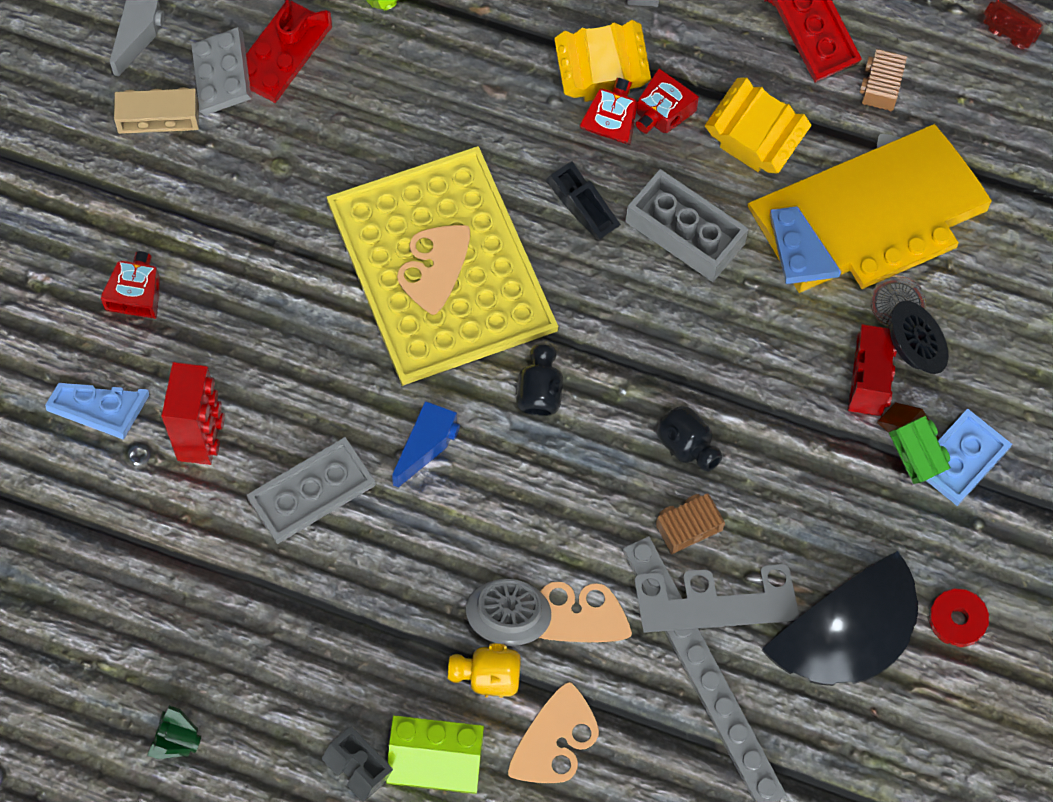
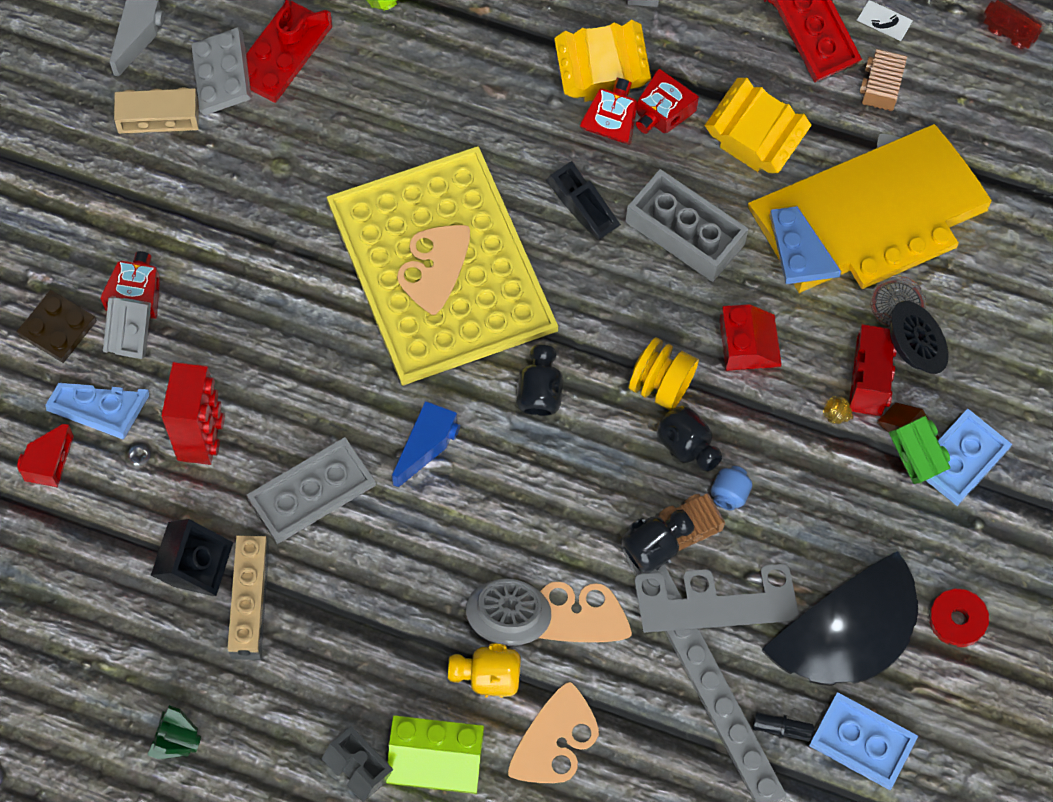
none -> dark brown plate [17,289,97,363]
none -> red slope [17,424,74,488]
none -> light grey plate [103,296,151,359]
none -> black slope [151,519,234,596]
none -> tan piece [228,536,269,660]
none -> black piece [622,509,695,573]
none -> yellow wheel [629,337,699,411]
none -> medium blue head [710,466,753,511]
none -> red slope [719,304,782,371]
none -> black axle [753,711,814,741]
none -> light blue plate [809,692,918,790]
none -> clear yellow plate [823,396,853,424]
none -> white sticker [857,0,913,41]

